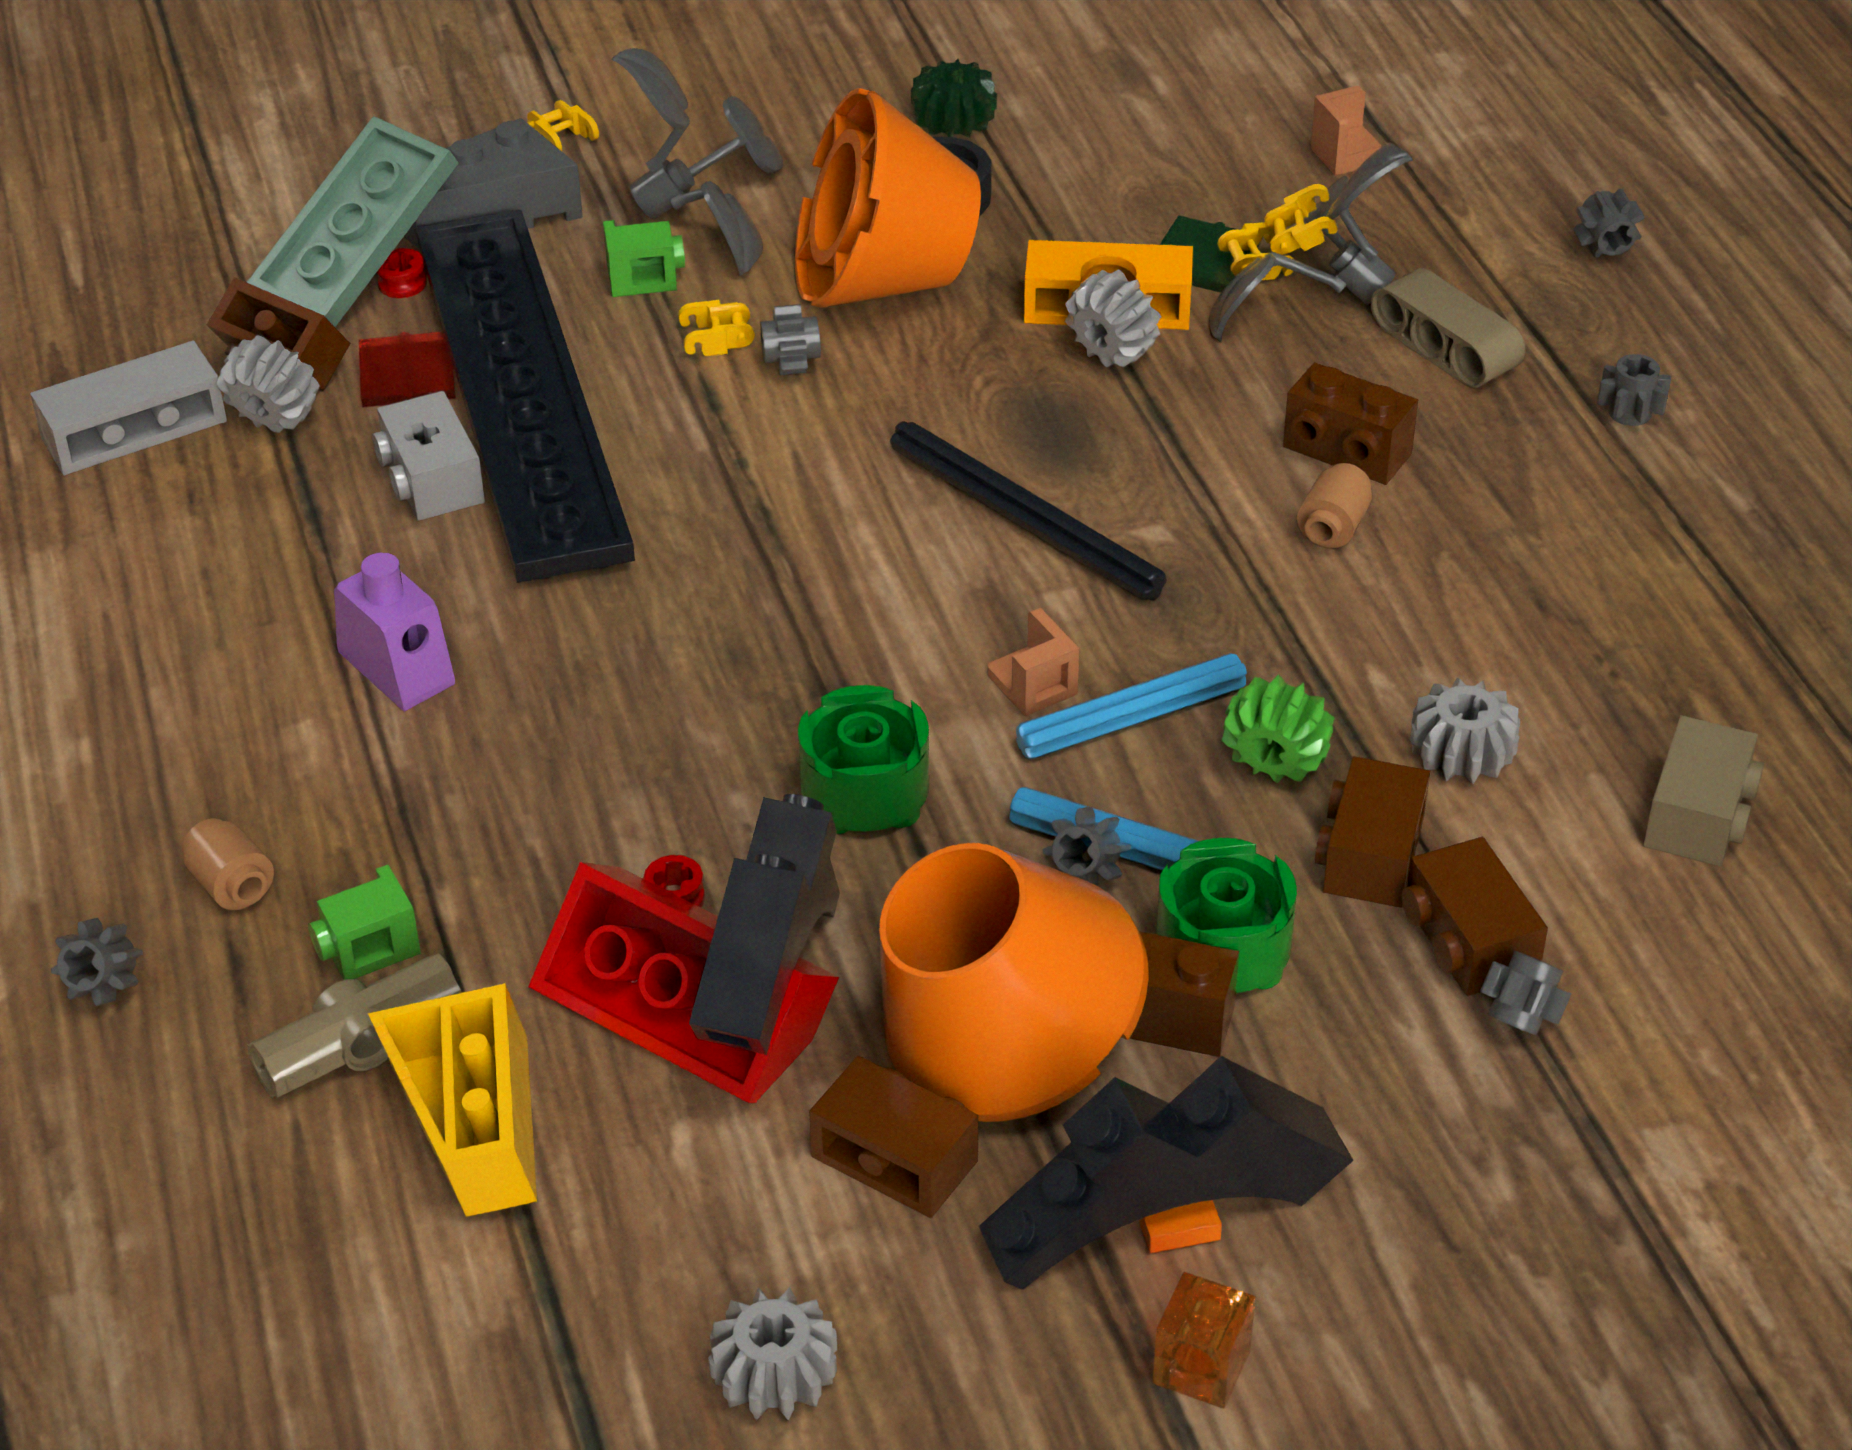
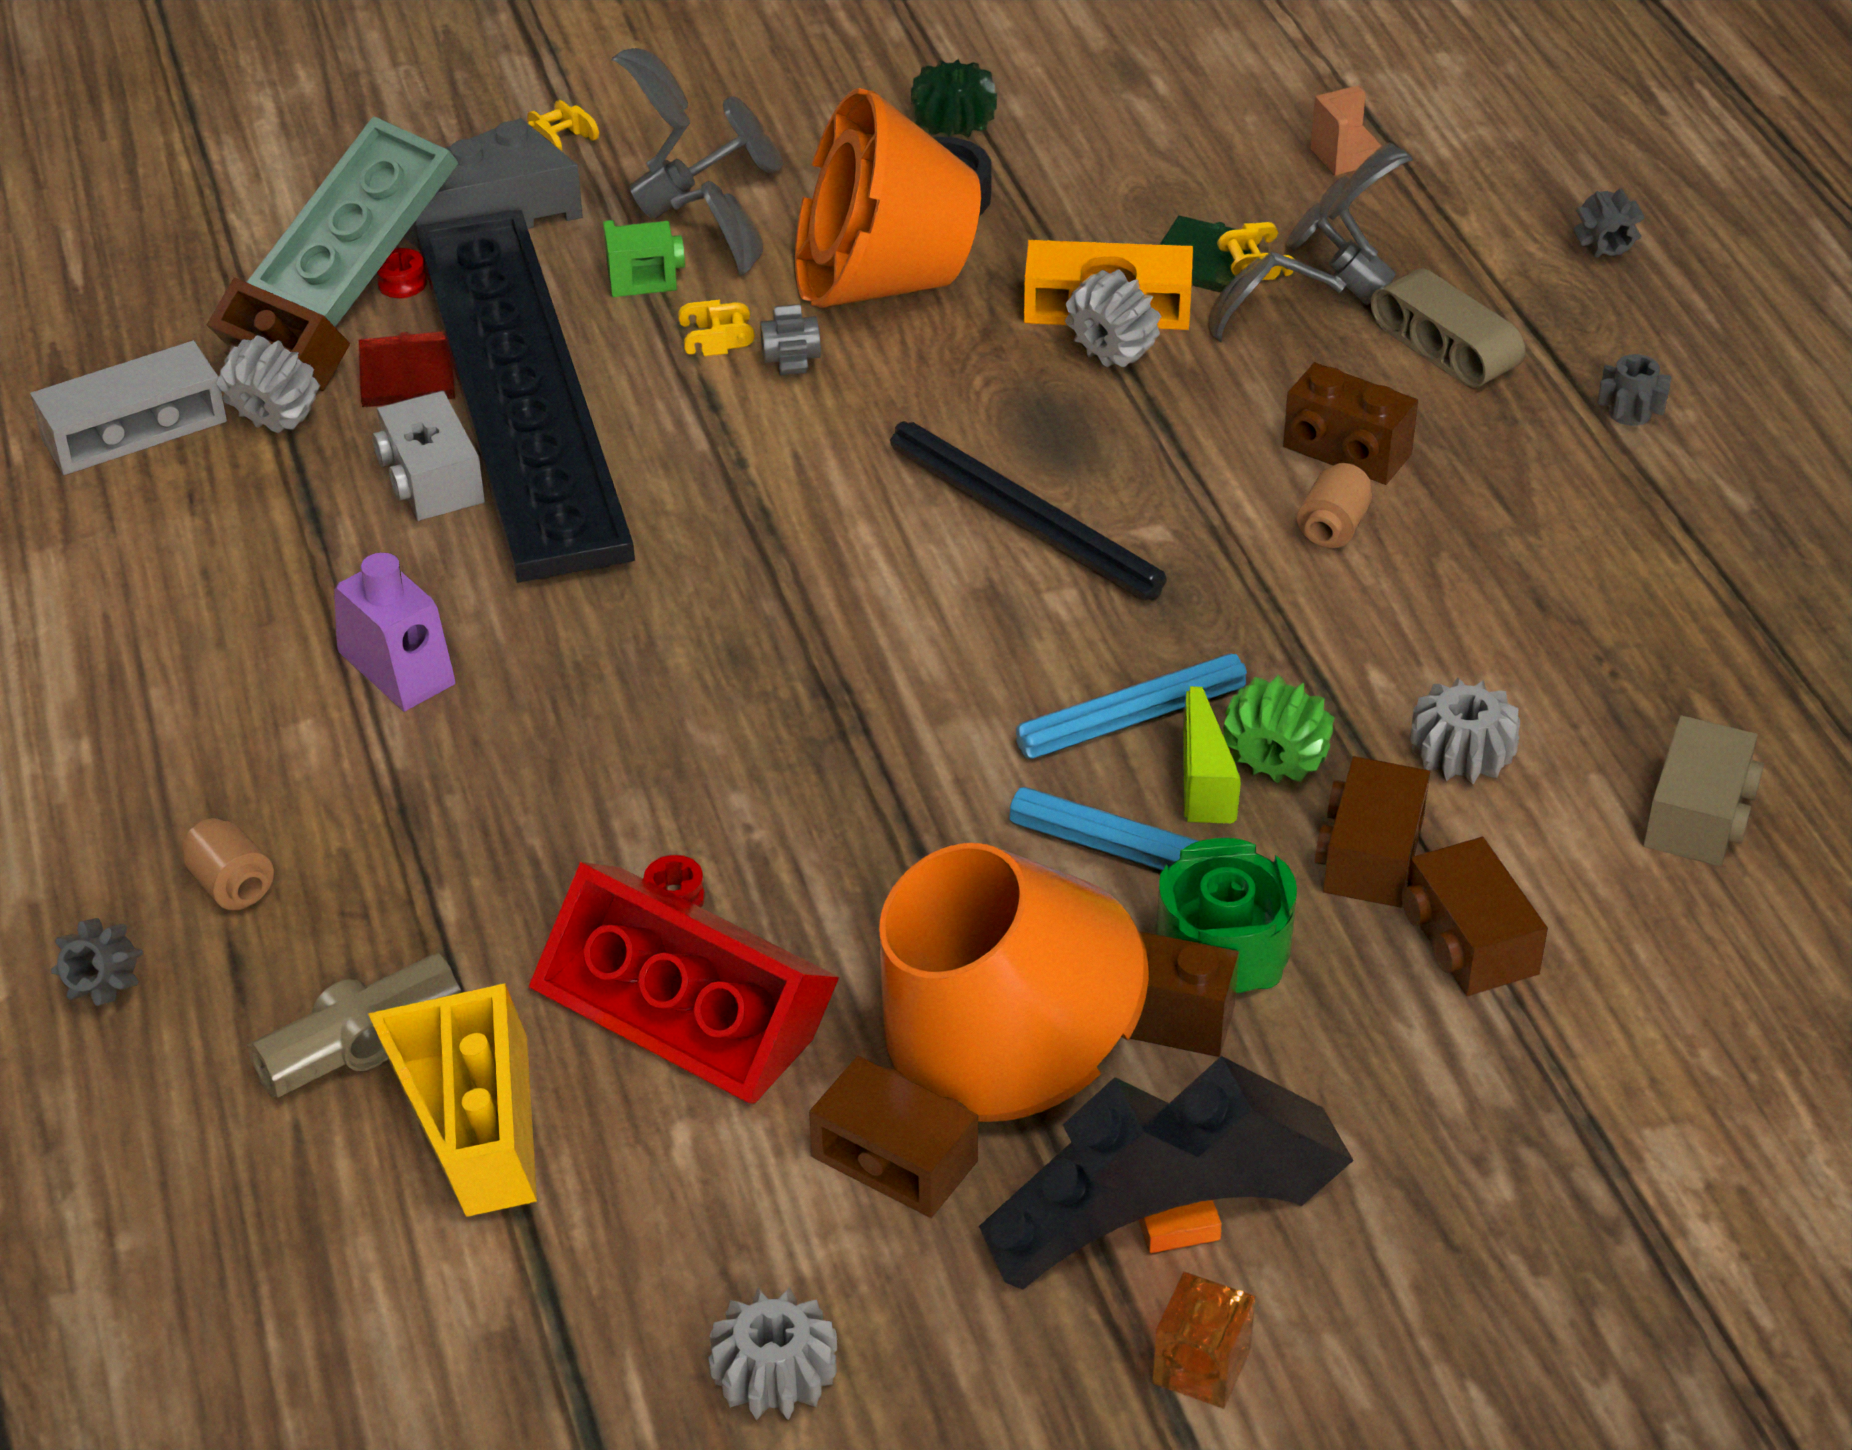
bright green brick [308,864,421,980] -> none
black arch [689,794,840,1055] -> none
green brick [798,685,929,834] -> none
nougat panel [988,608,1079,716] -> none
dark grey gear [1043,807,1131,885] -> none
yellow piece [1264,184,1338,255] -> none
dark grey gear [1480,950,1571,1035] -> none
none -> lime slope [1183,686,1241,824]

